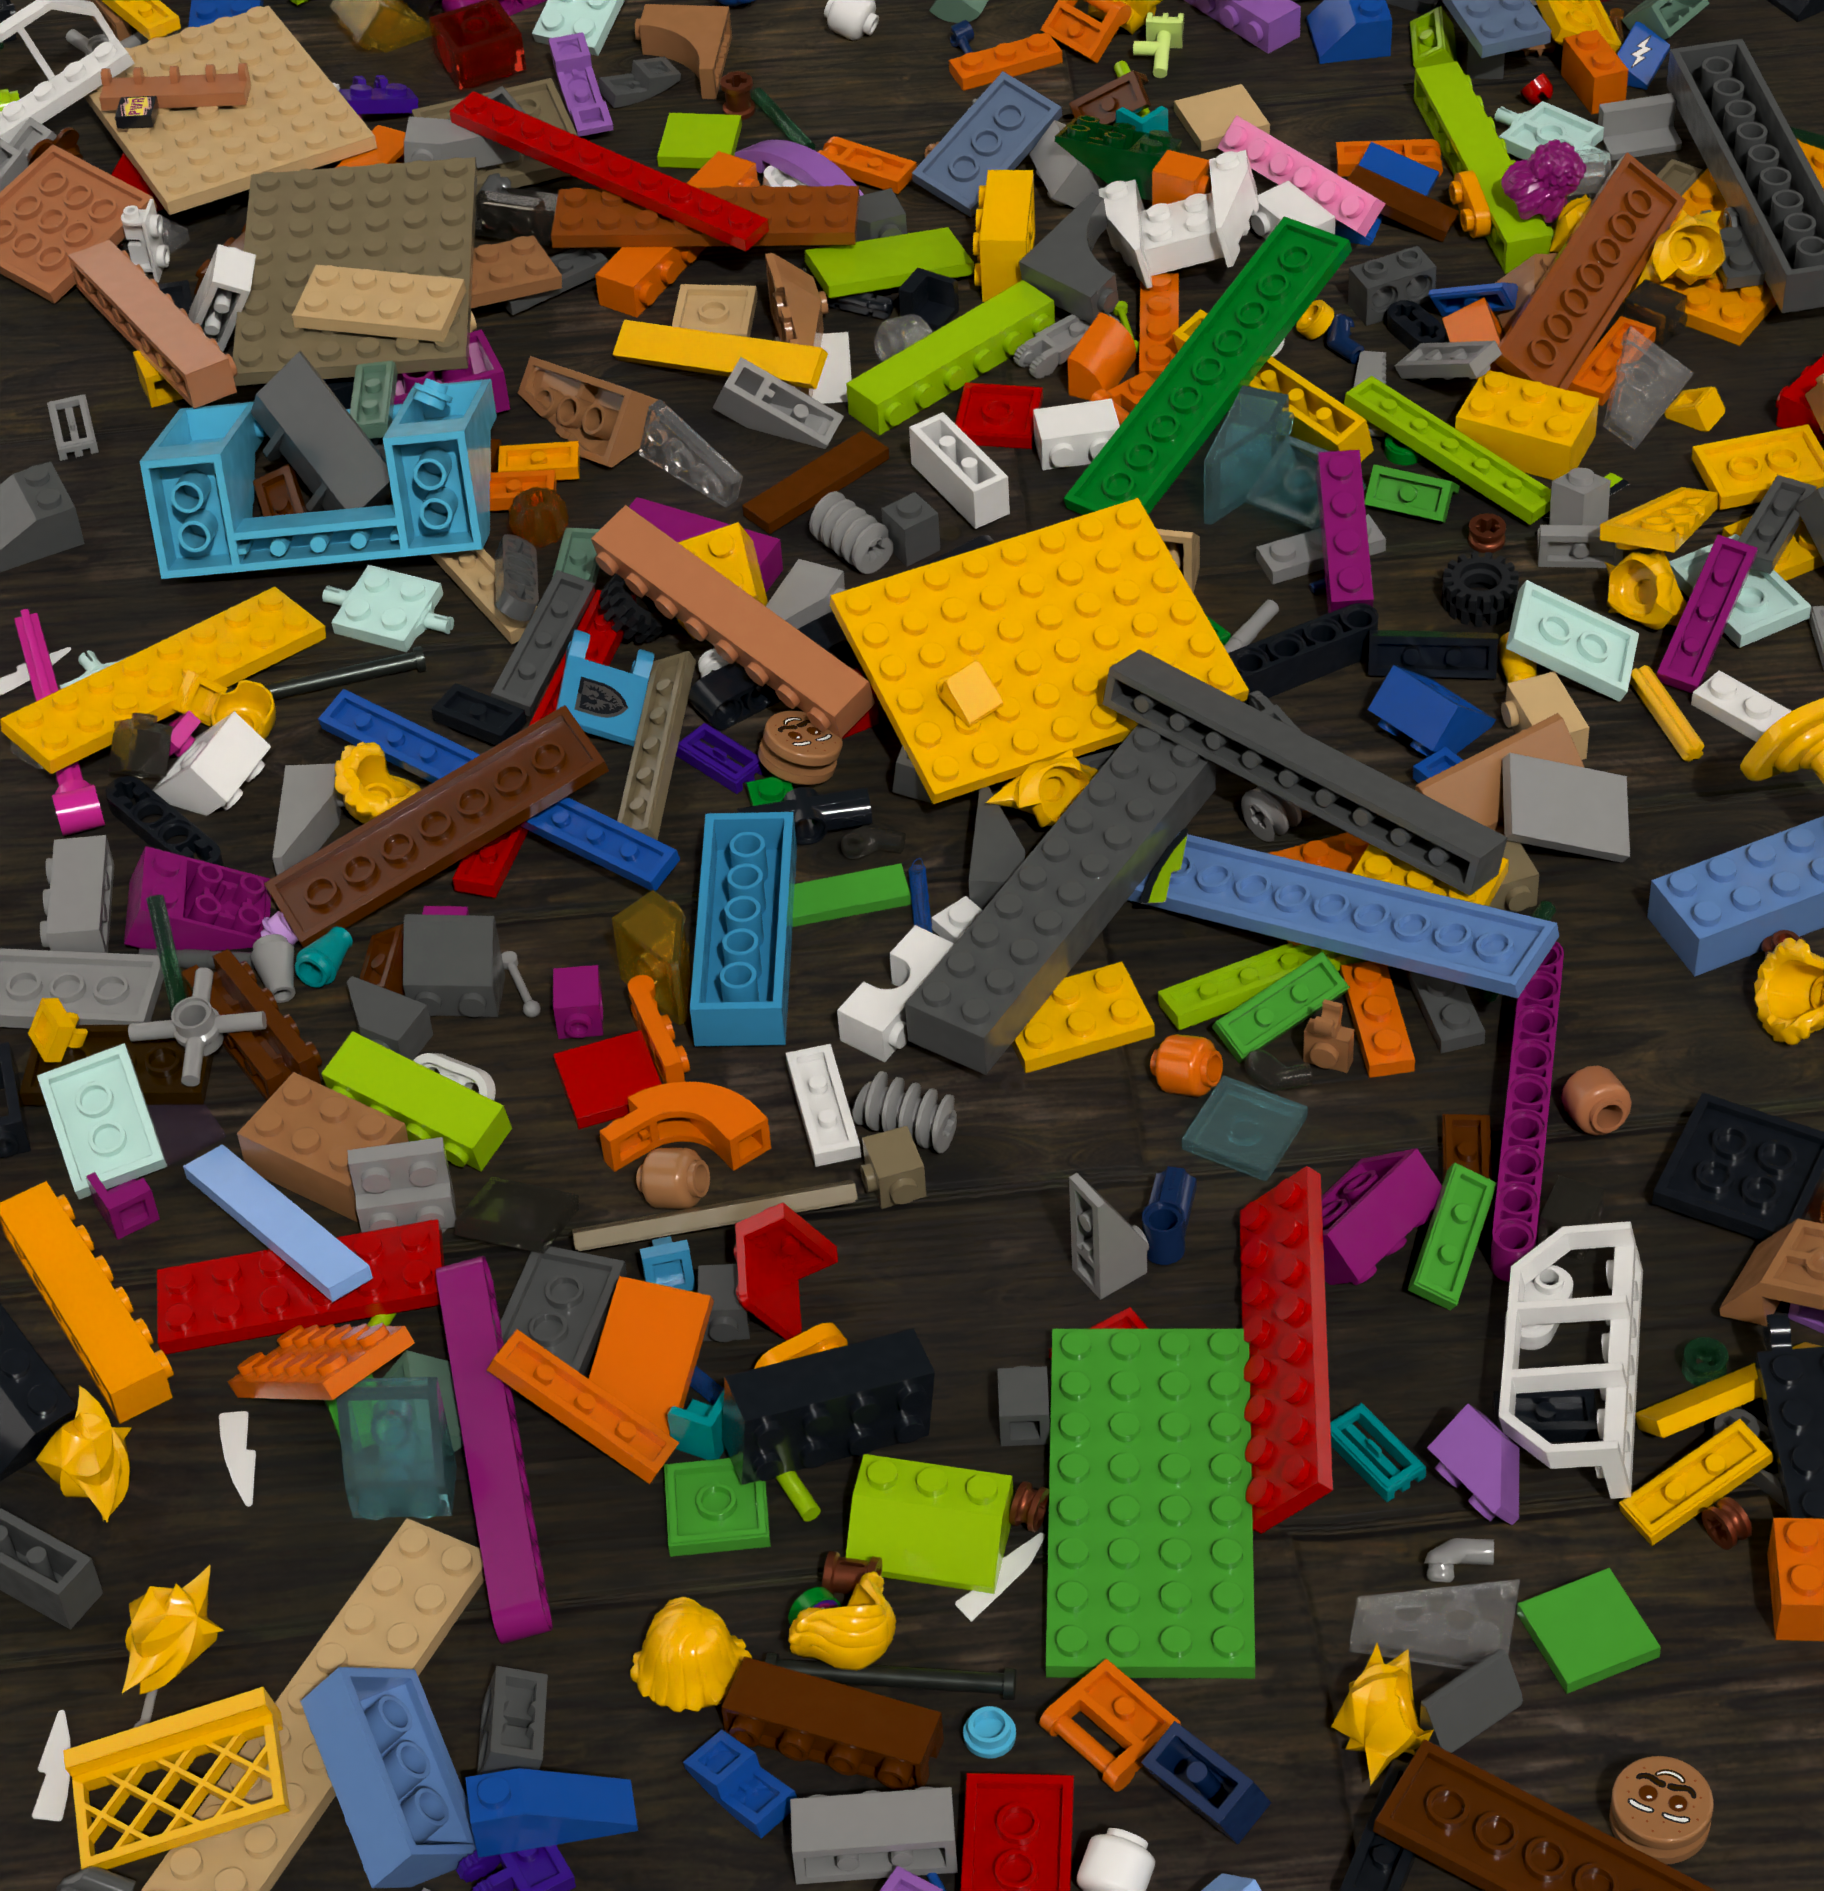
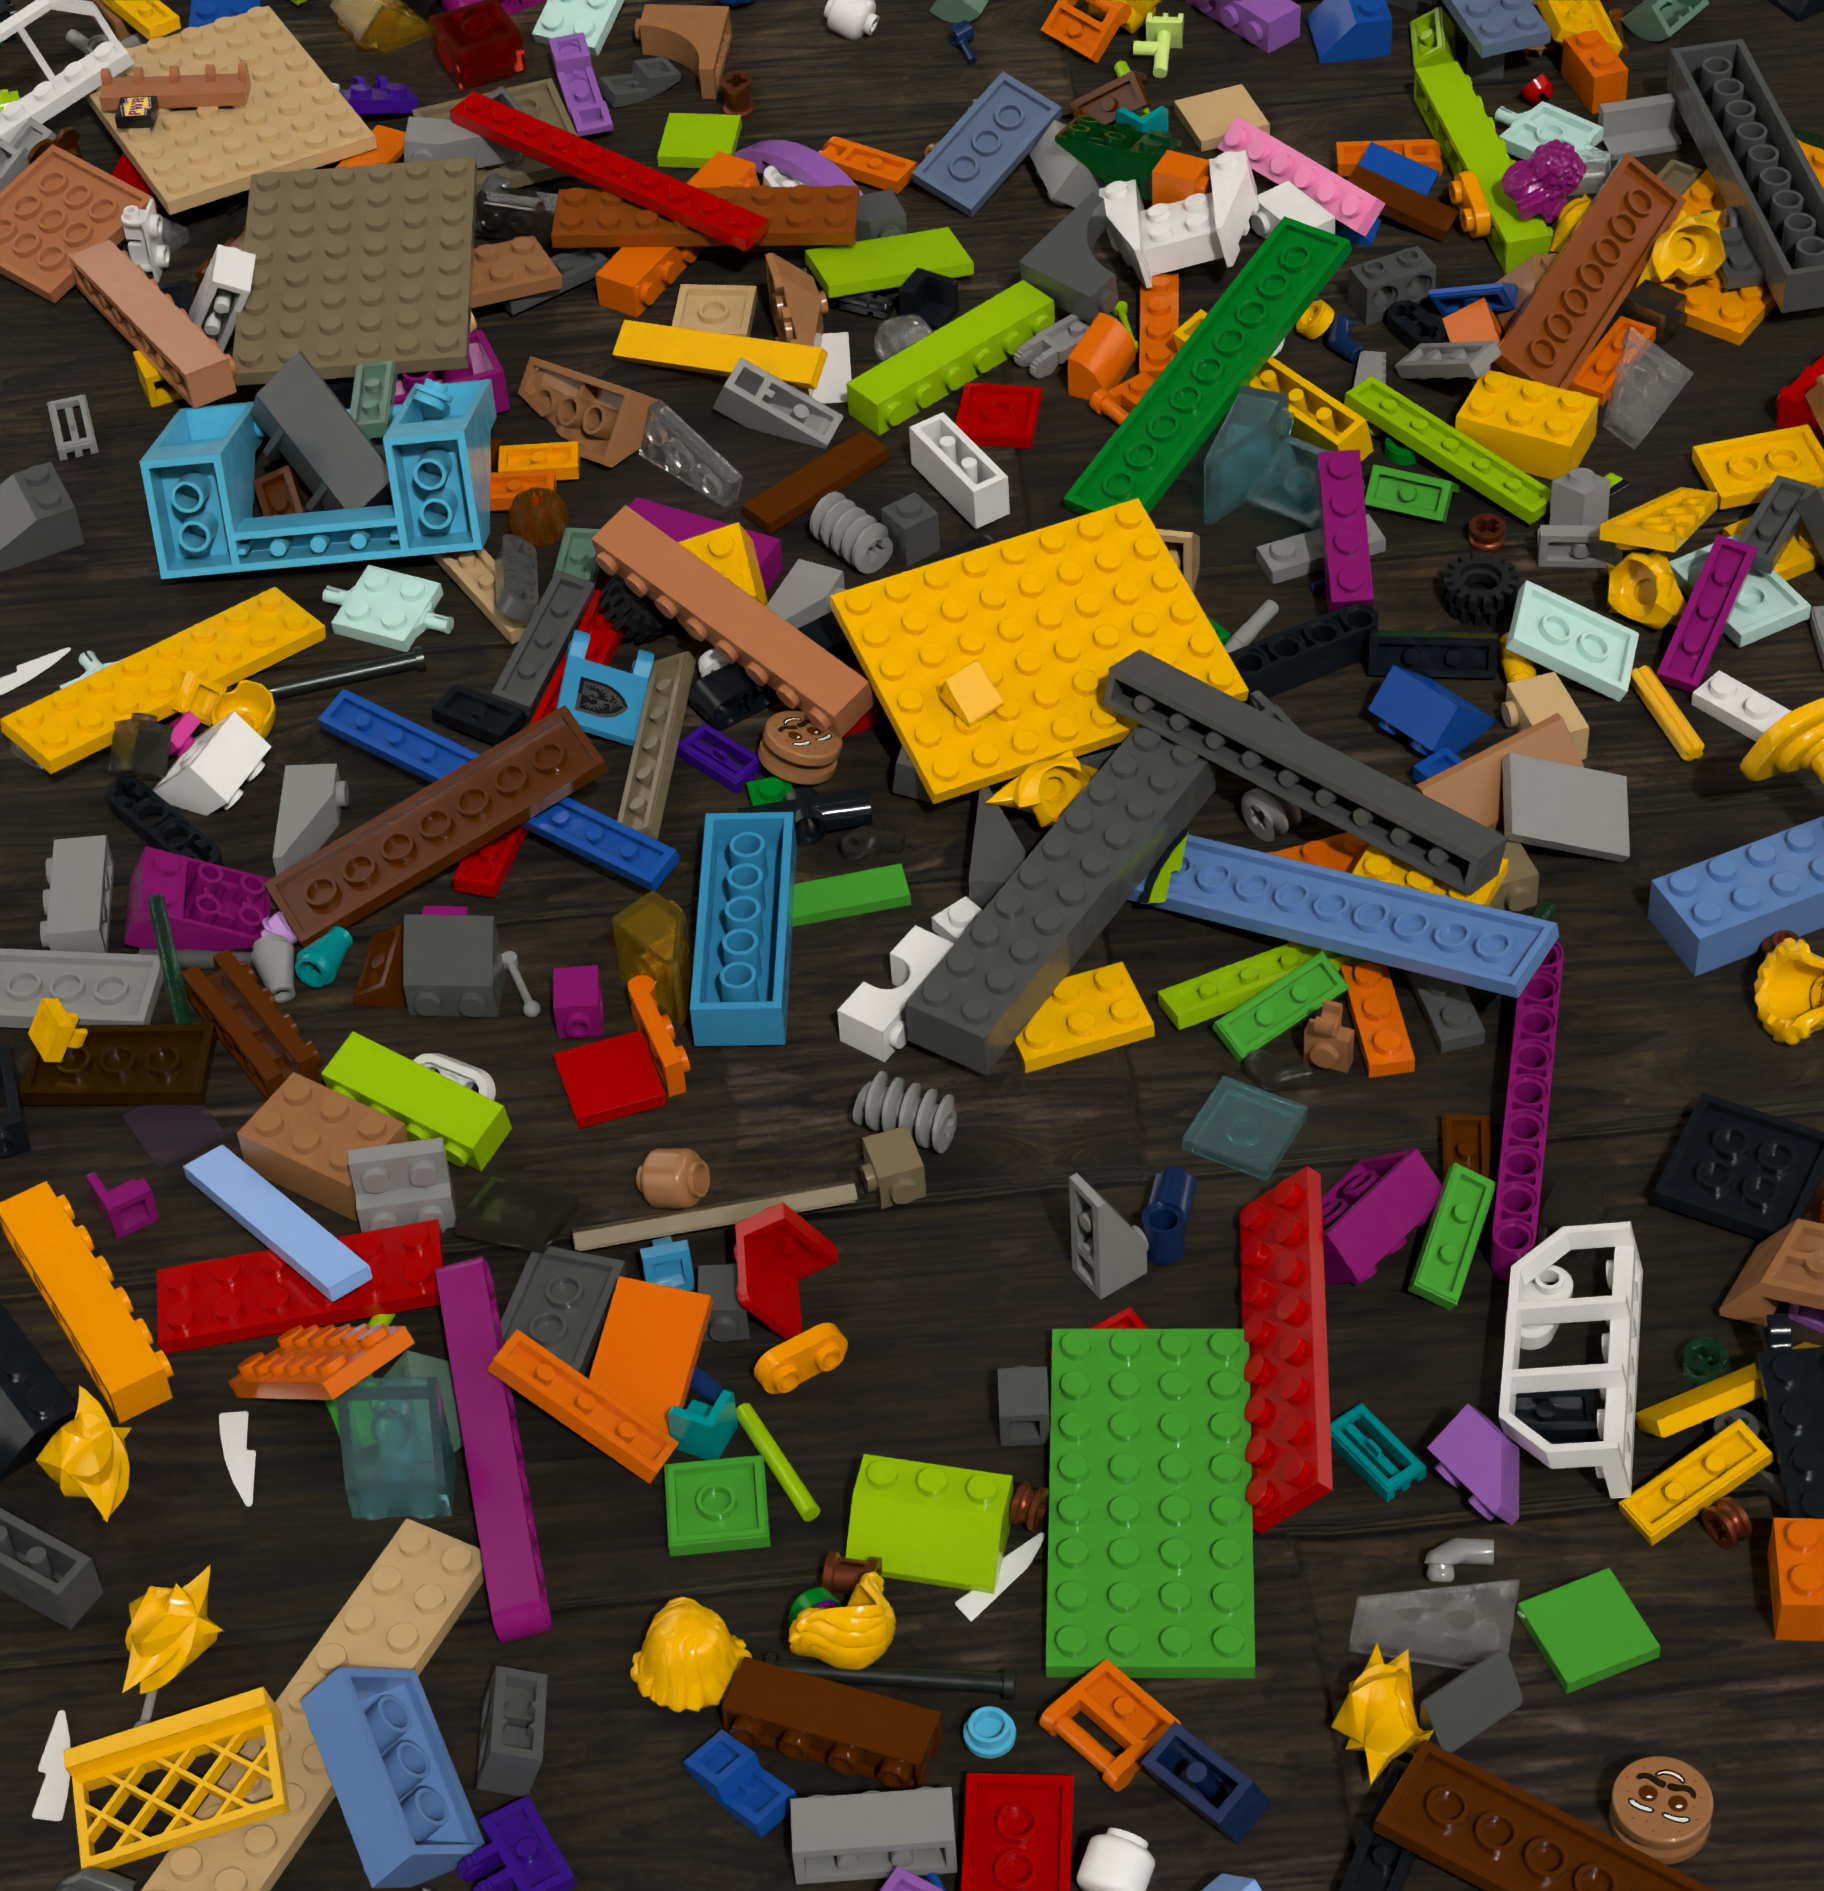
dark pink piece [14,609,105,836] -> none
light aqua plate [37,1043,168,1200] -> none
light grey bar [128,968,267,1086] -> none
tan plate [292,265,466,342] -> none
yellow hair [334,742,422,824] -> none
dark grey slope [347,976,433,1061] -> none
blue slope [465,1768,638,1858] -> none
orange arch [599,1081,772,1172] -> none
black brick [722,1328,935,1485] -> none
clear green bar [751,88,815,150] -> none
white plate [786,1044,861,1167] -> none
blue piece [909,858,932,933] -> none
orange plate [949,32,1063,91] -> none
yellow brick [973,170,1036,302] -> none
white brick [1033,398,1120,471] -> none
orange head [1150,1034,1223,1097] -> none
nougat head [1561,1065,1632,1136] -> none
blue slope [1617,21,1670,90] -> none
yellow slope [1664,386,1725,432] -> none

